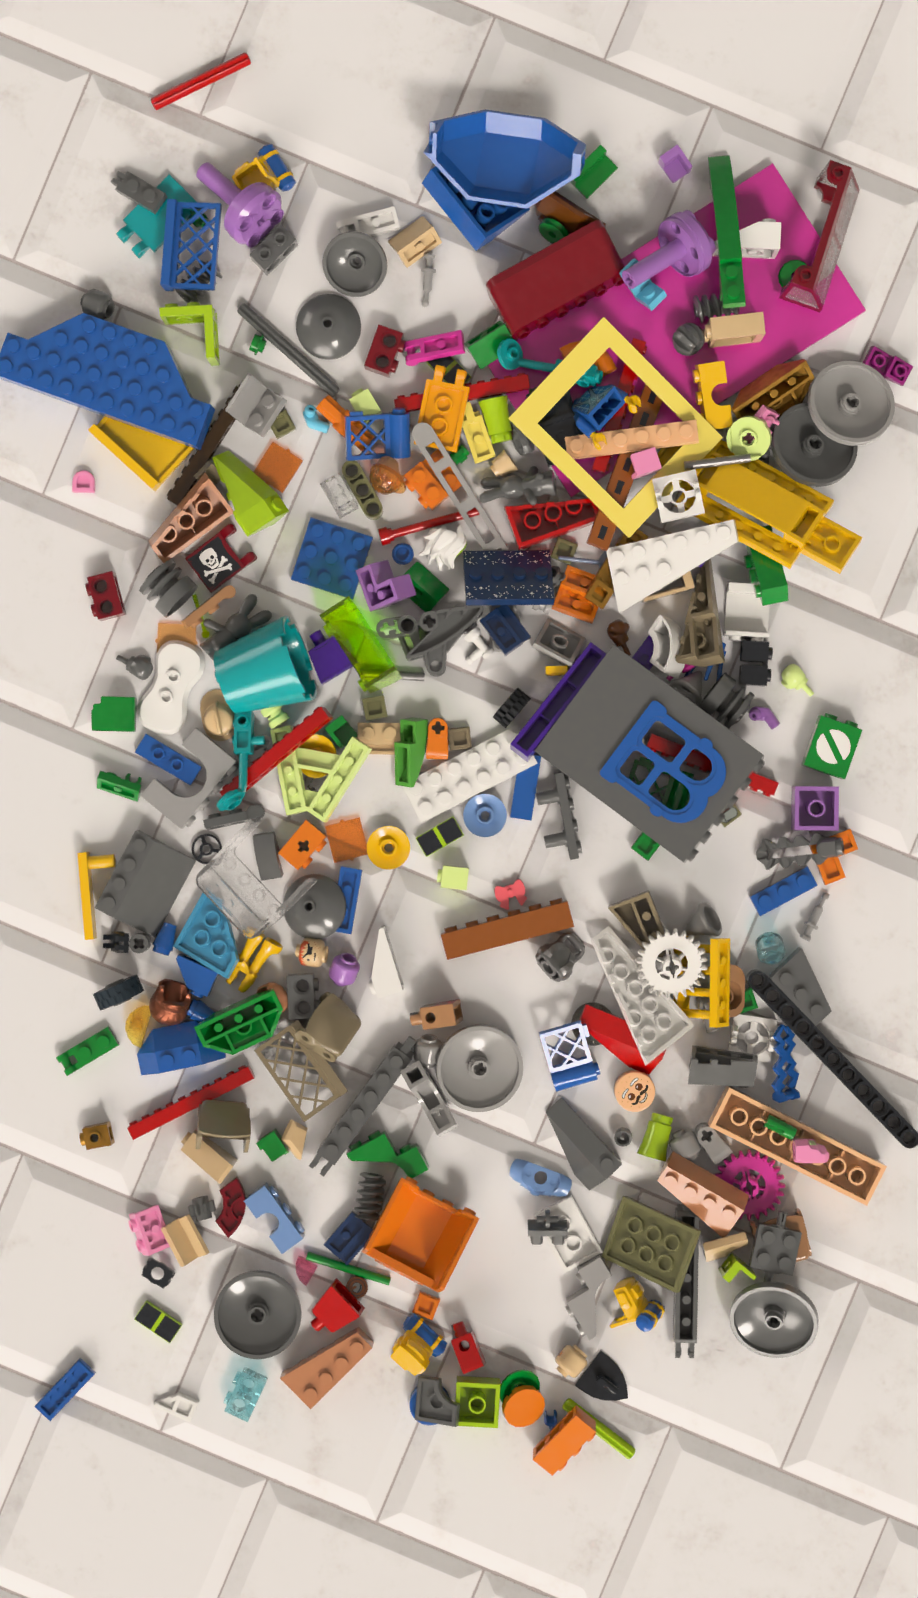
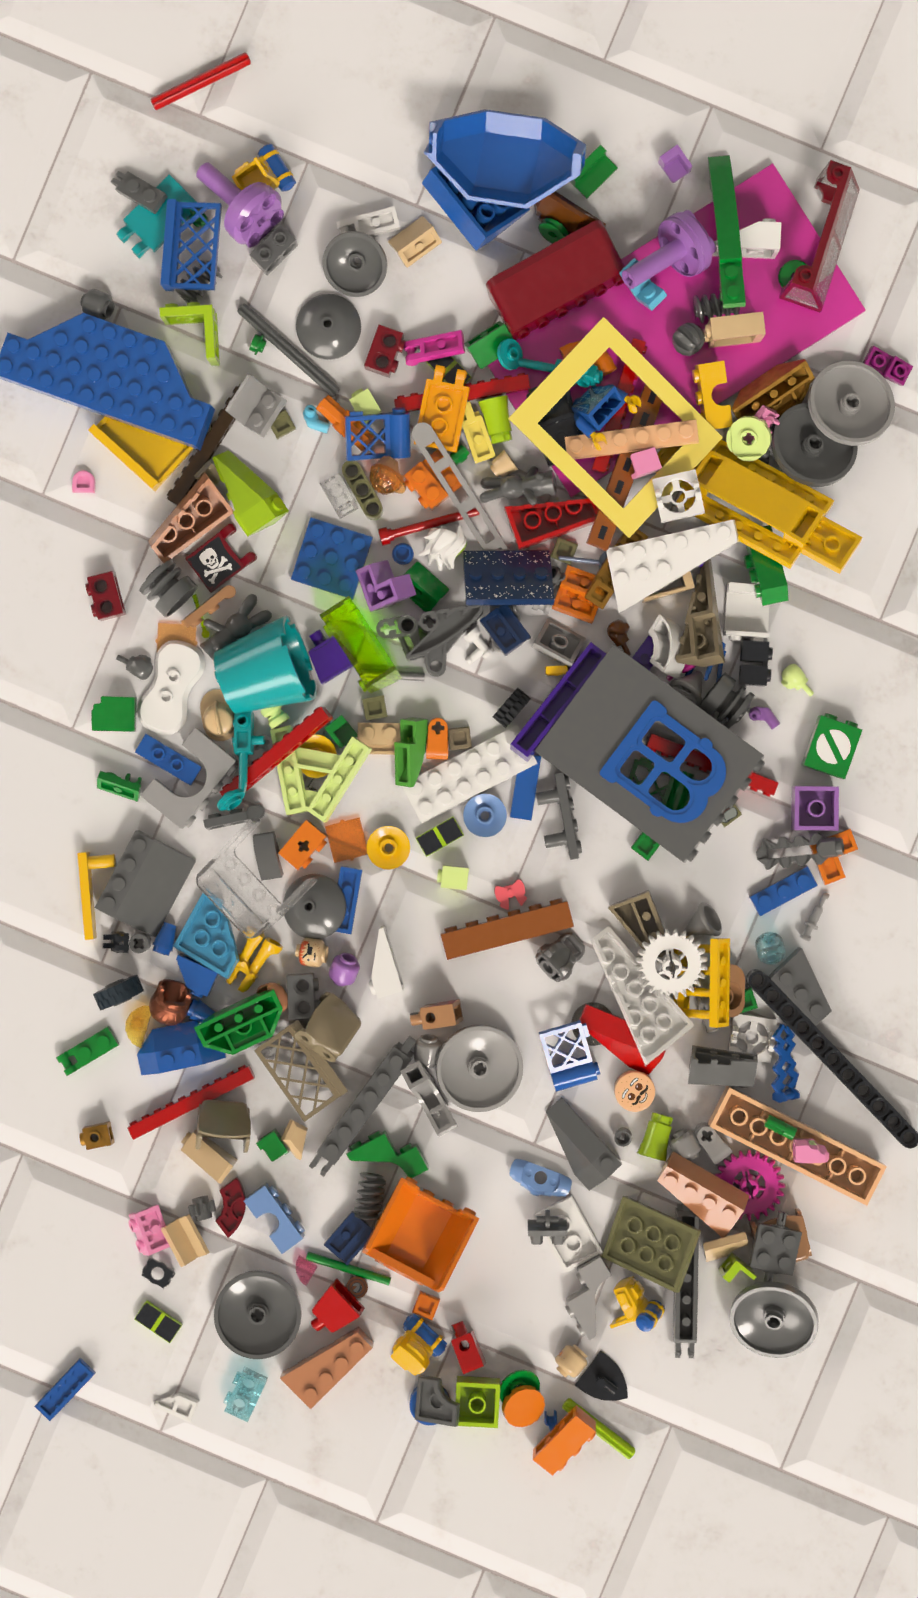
black piece [192,834,222,864] -> none
clear orange piece [254,442,303,493] -> none
light grey piece [421,254,436,307] -> none
dark grey piece [511,422,535,456] -> none
flat silver bar [684,453,751,470] -> none

